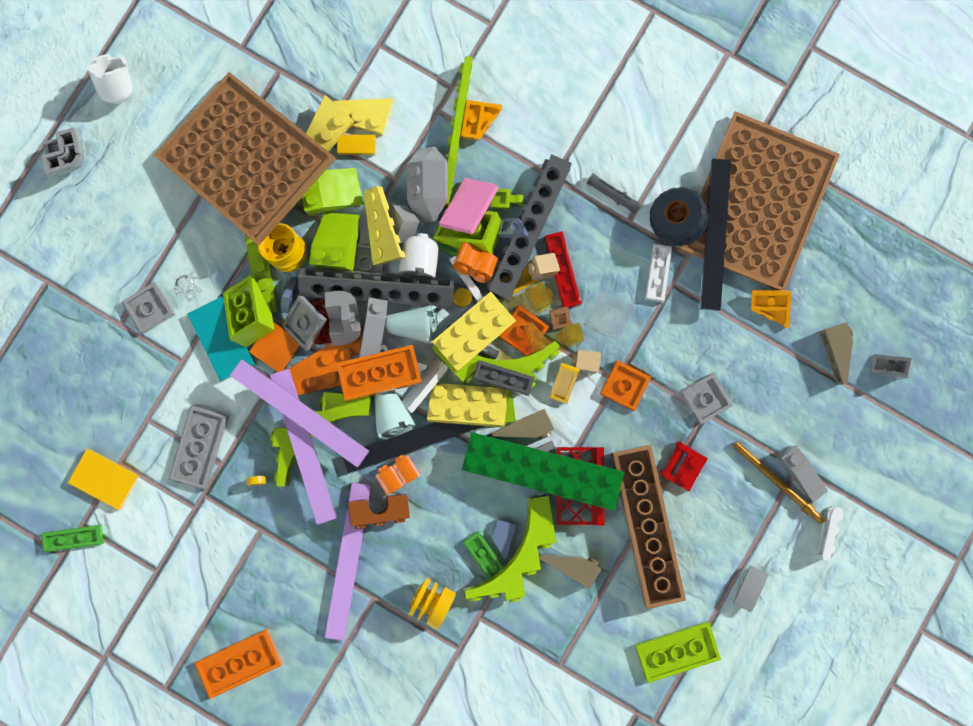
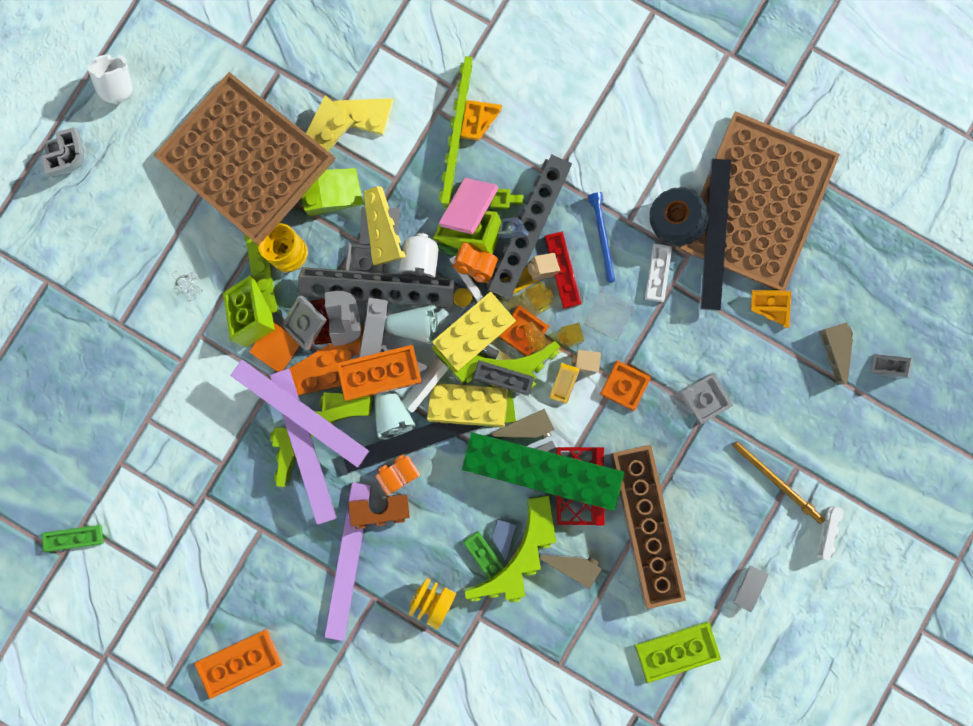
yellow tile [68,449,139,510] -> none
light grey tile [122,282,176,334] -> none
light grey tile [168,405,229,490] -> none
teal tile [187,297,256,382] -> none
yellow tile [246,476,266,486] -> none
sand blue tile [281,277,298,313] -> none
lime slope [309,212,361,271] -> none
yellow tile [337,134,376,155] -> none
light grey slope [391,205,420,244] -> none
light grey wedge [407,146,448,224] -> none
medium nougat tile [549,306,571,330] -> none
dark grey pin [586,173,641,213] -> none
red plate [659,441,708,492] -> none
light grey slope [775,446,828,503] -> none
none -> blue piece [588,192,615,283]

